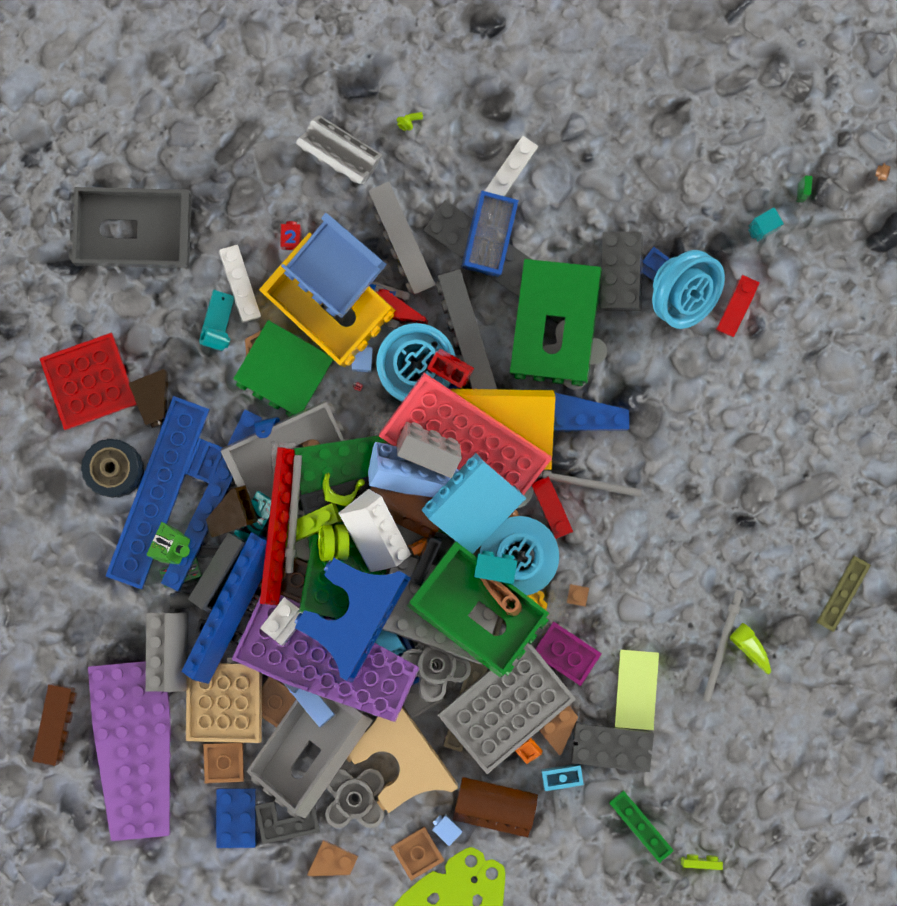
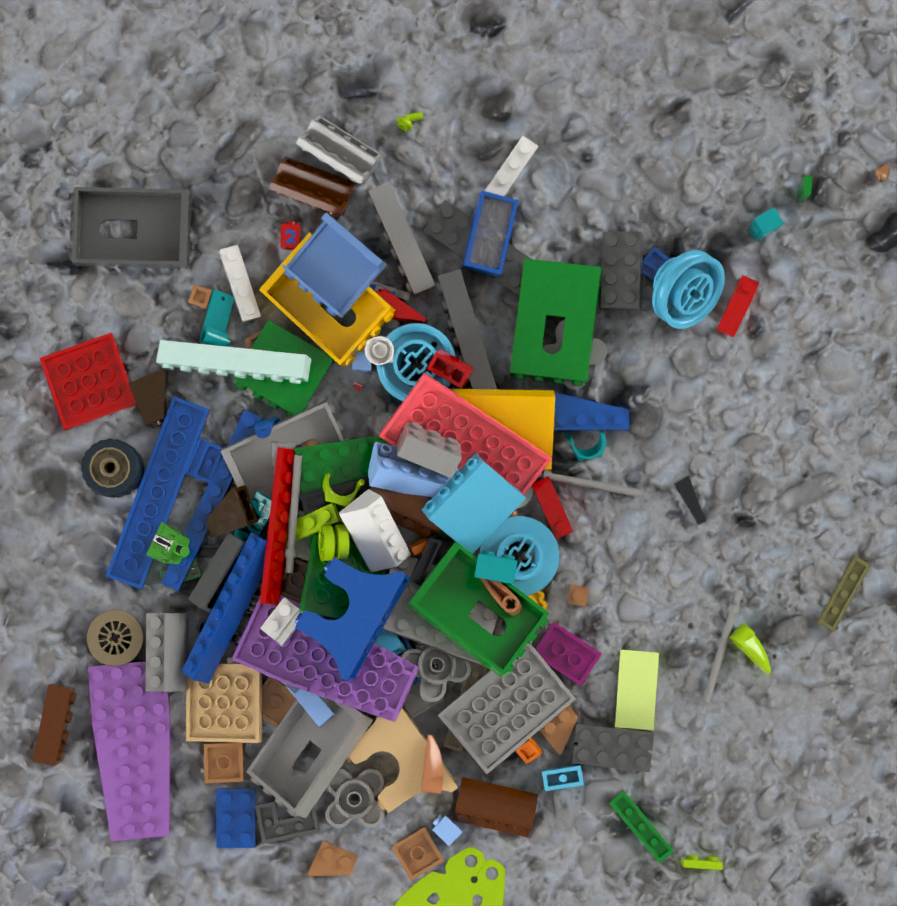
none -> dark tan piece [87,610,143,666]
none -> light aqua brick [156,340,311,384]
none -> medium nougat plate [188,284,212,309]
none -> reddish brown brick [269,156,356,216]
none -> white hat [365,336,394,365]
none -> nougat piece [421,735,443,794]
none -> teal helmet [564,430,606,462]
none -> black piece [674,476,706,525]

